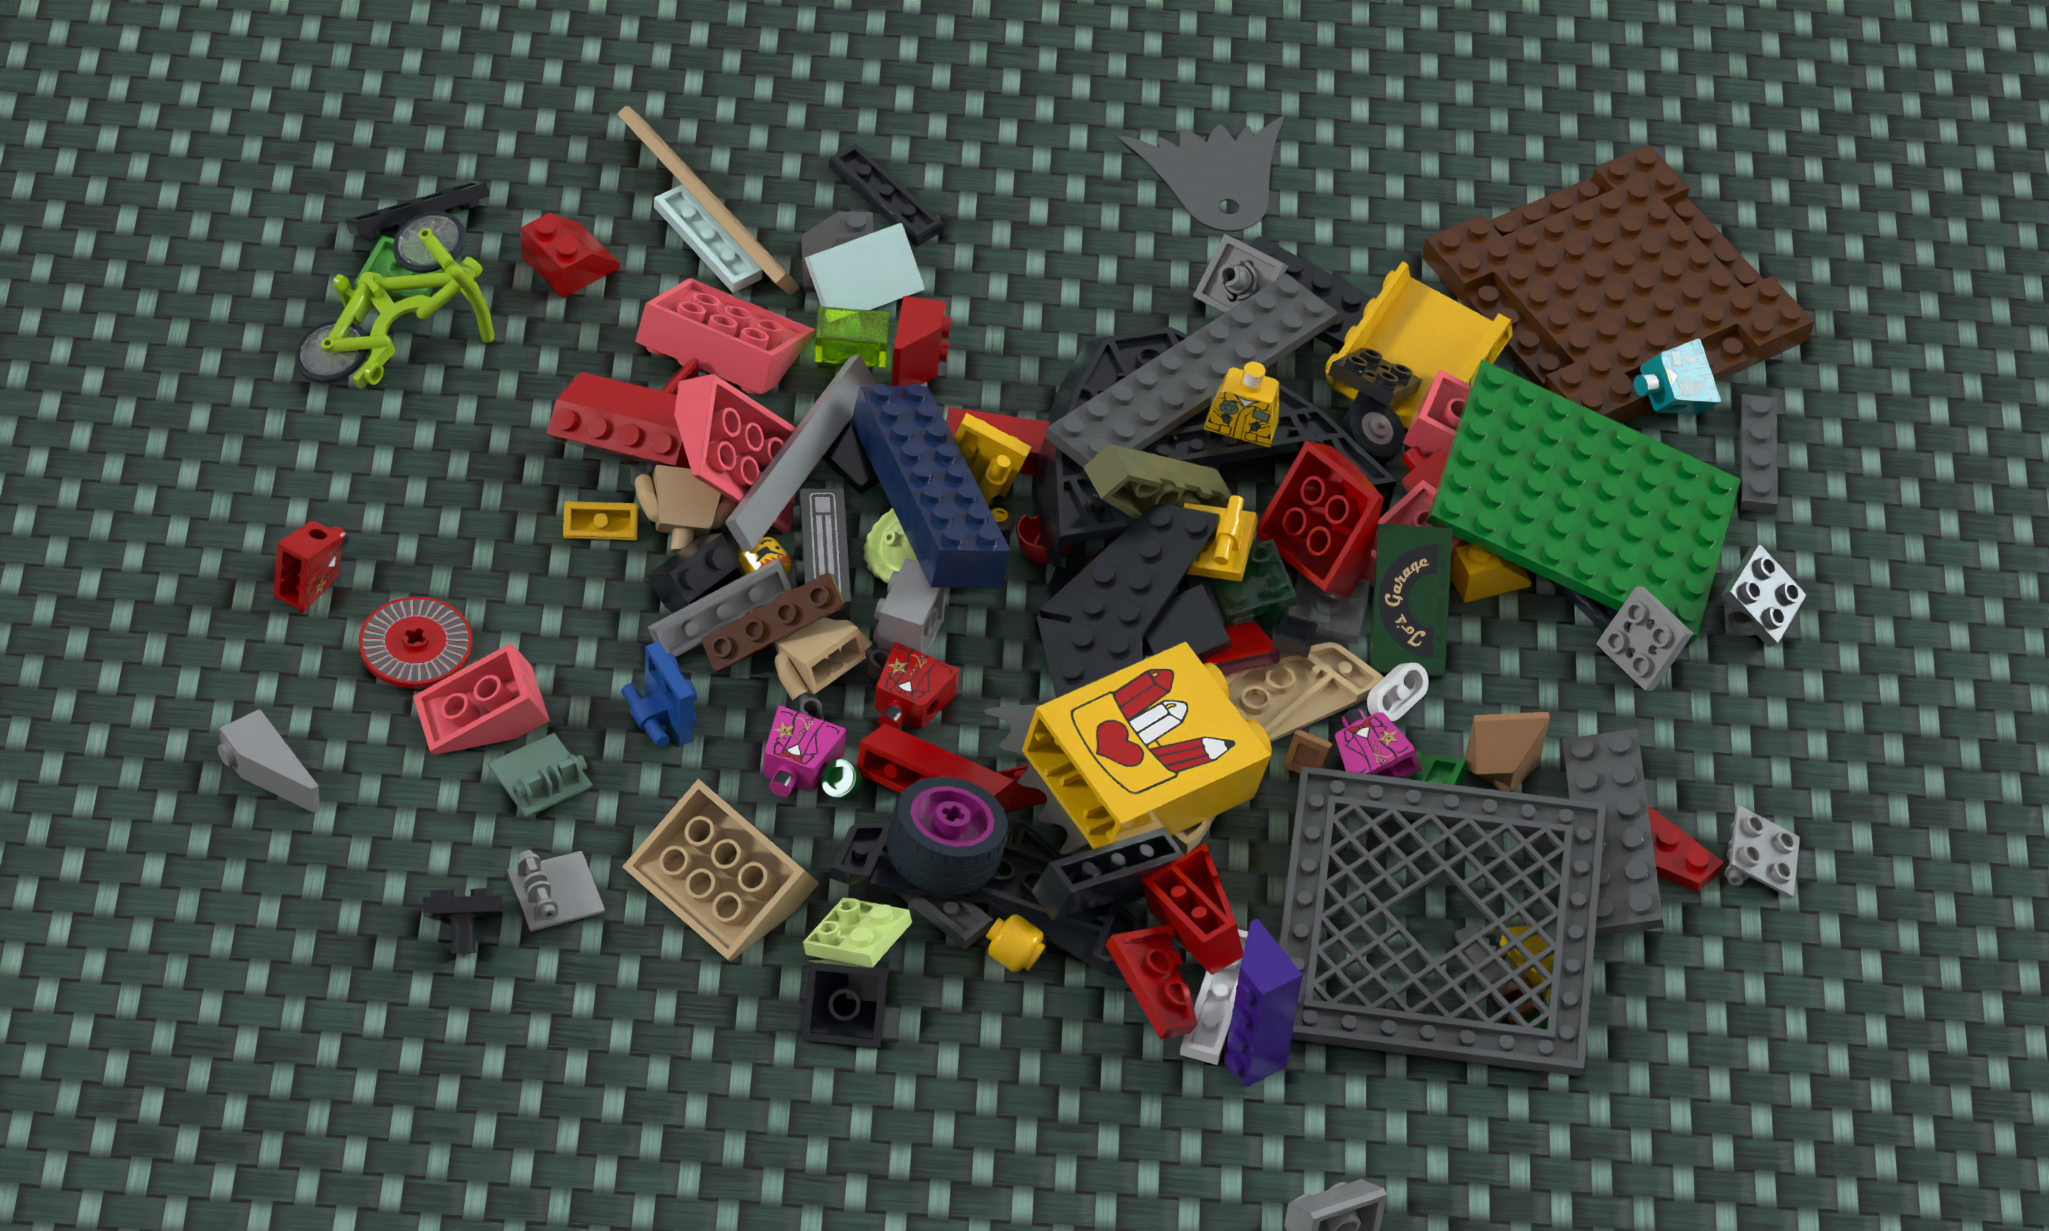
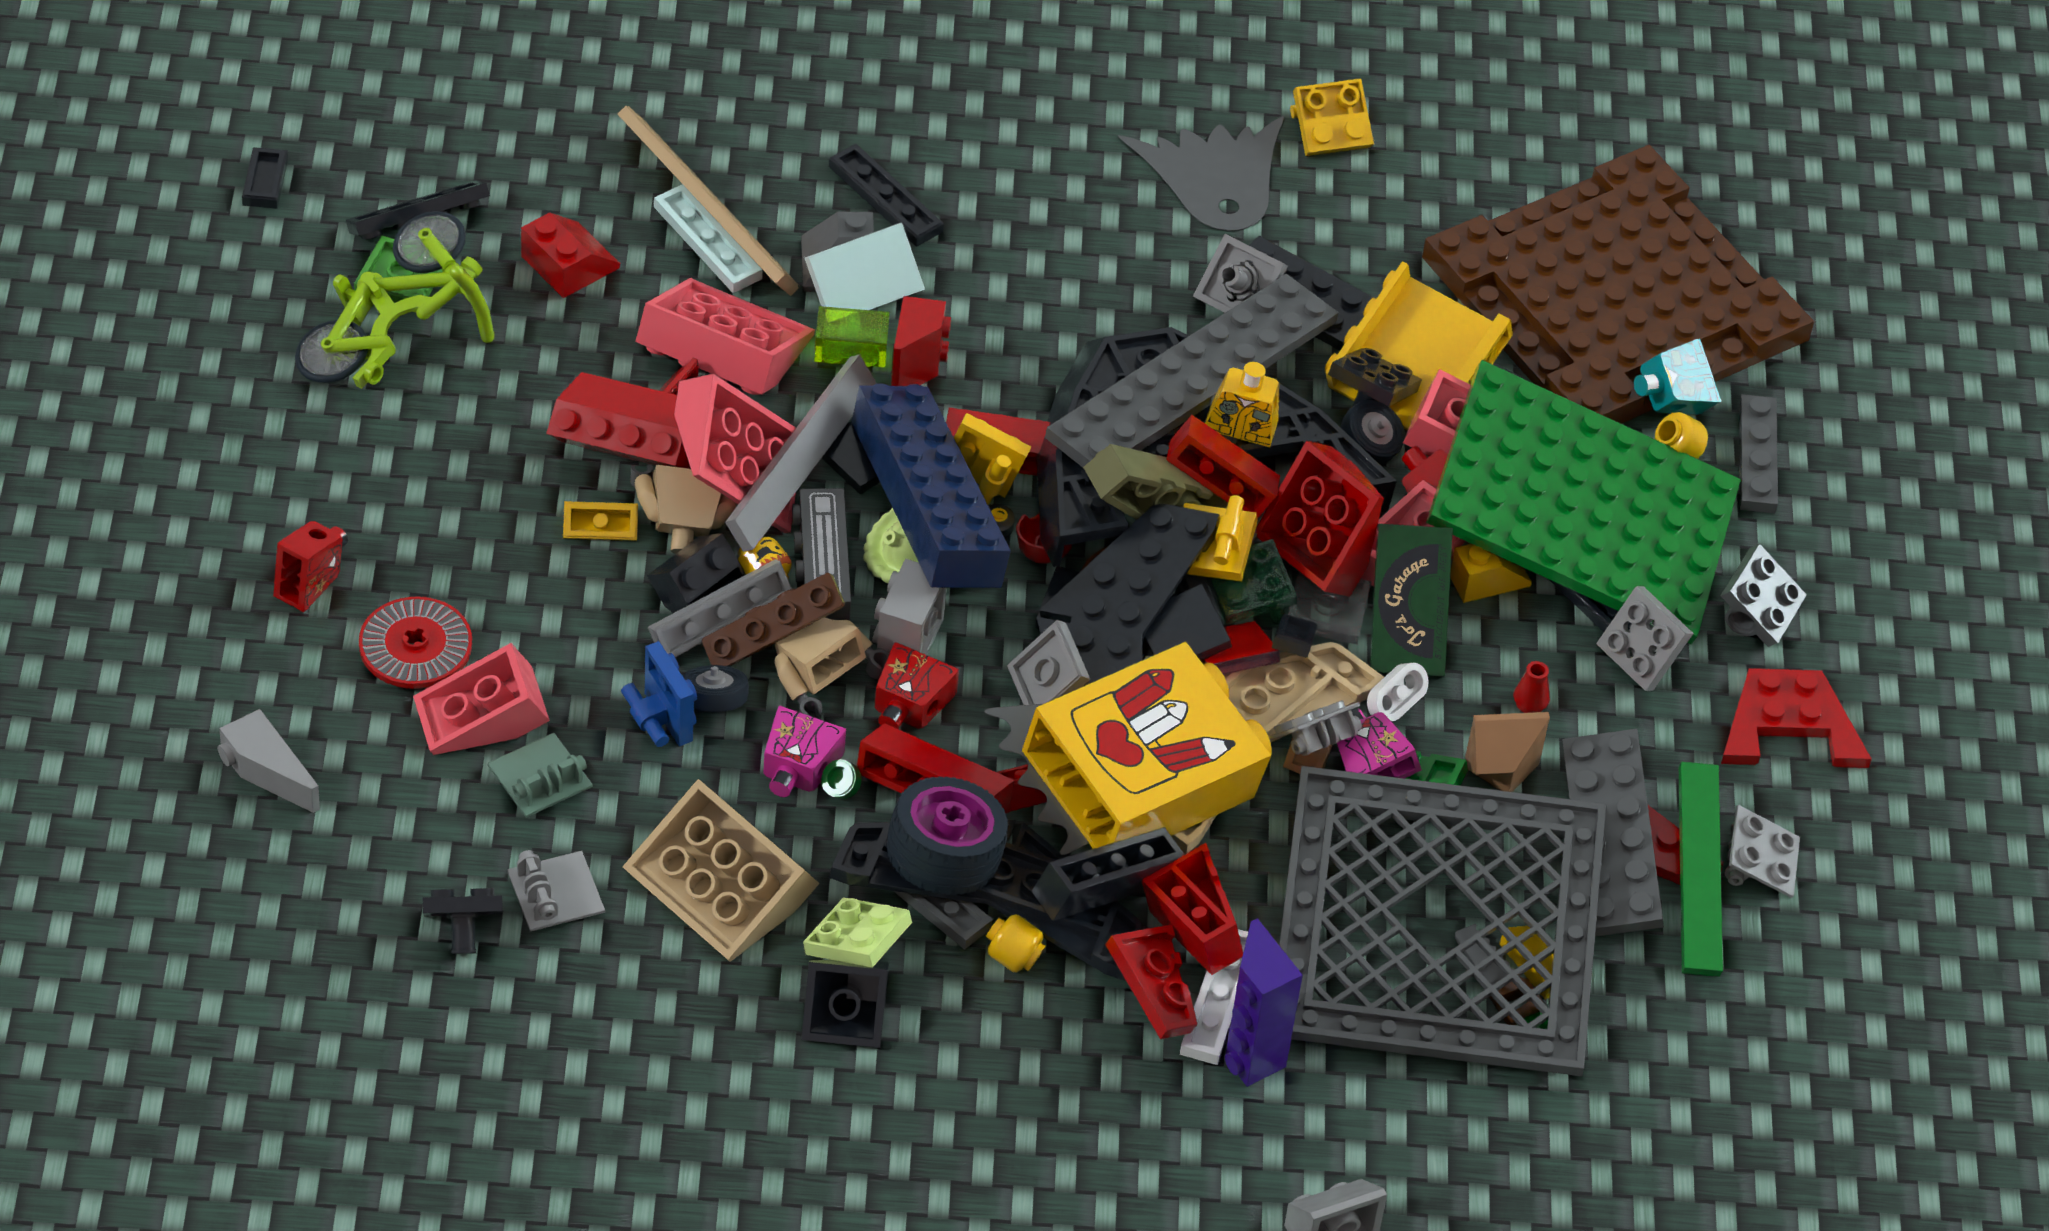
none -> black tile [242,147,288,209]
none -> black wheel [683,665,749,712]
none -> light grey tile [1007,620,1090,705]
none -> red brick [1166,415,1280,519]
none -> light grey hinge [1269,700,1362,756]
none -> yellow plate [1290,79,1374,156]
none -> red cone [1513,661,1550,713]
none -> yellow head [1654,412,1708,459]
none -> green tile [1679,762,1723,977]
none -> red wing [1721,668,1872,768]

